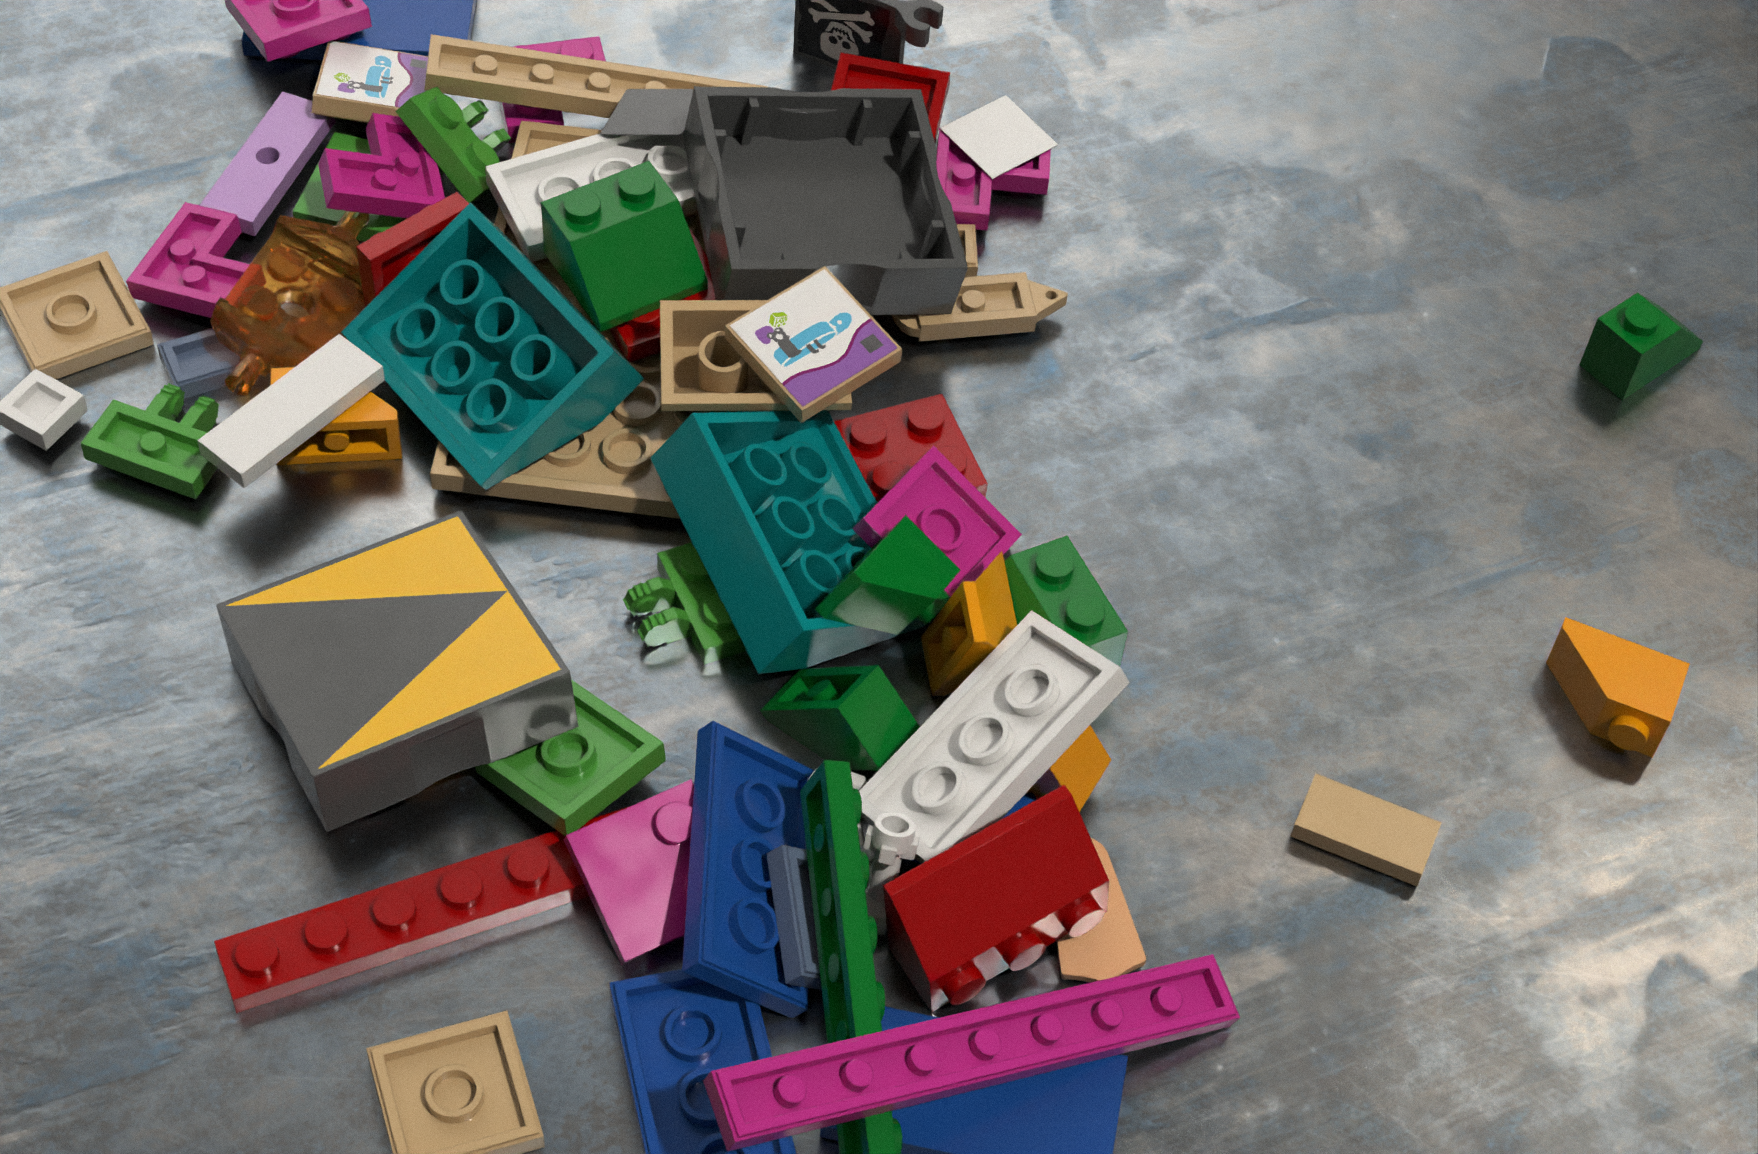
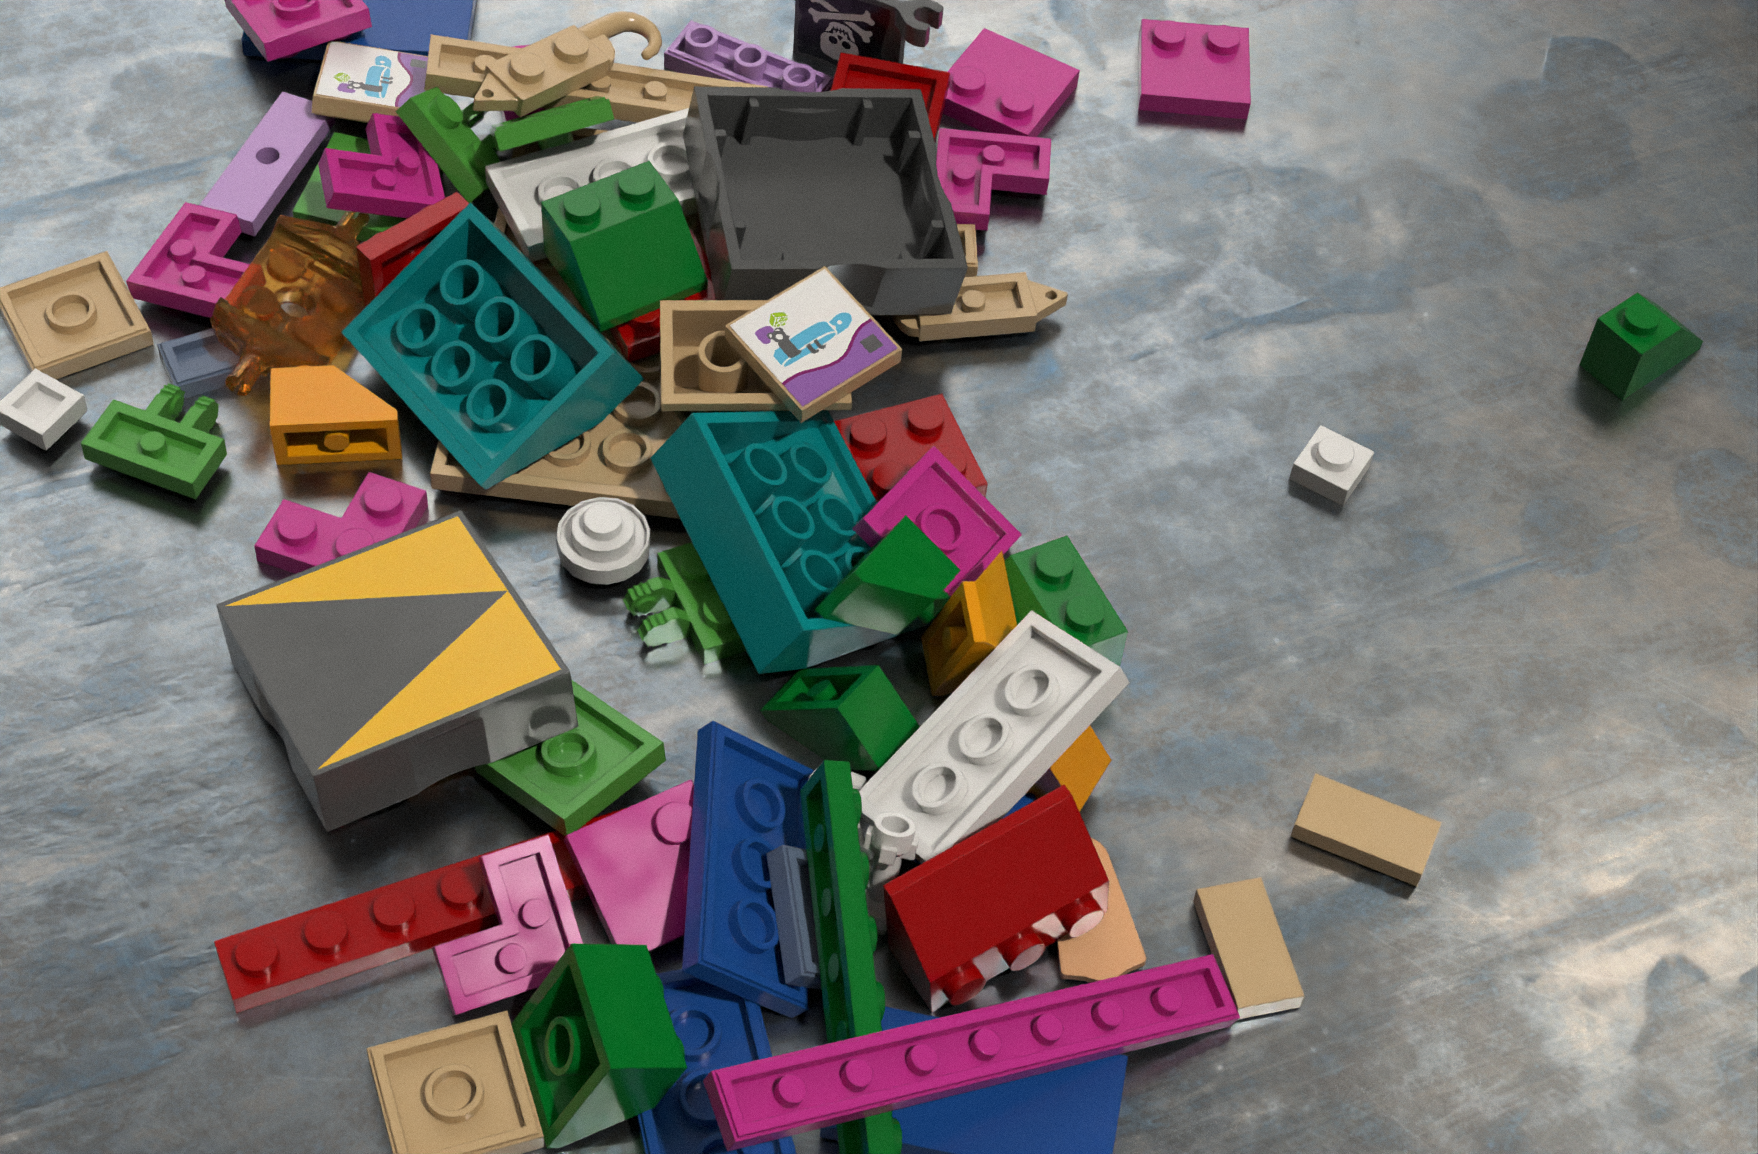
white tile [197,334,385,488] -> none
sticker [600,89,693,135] -> none
white sticker [940,95,1058,179] -> none
light orange slope [1546,617,1690,758] -> none
none -> dark pink plate [254,472,428,574]
none -> dark pink plate [432,834,583,1015]
none -> tan plate [473,11,662,117]
none -> bright green plate [489,96,614,151]
none -> green slope [511,943,687,1149]
none -> white plate [556,497,650,585]
none -> lavender tile [664,20,834,92]
none -> dark pink plate [943,28,1080,137]
none -> dark pink plate [1138,19,1251,119]
none -> tan tile [1193,877,1304,1019]
none -> white plate [1289,425,1374,506]

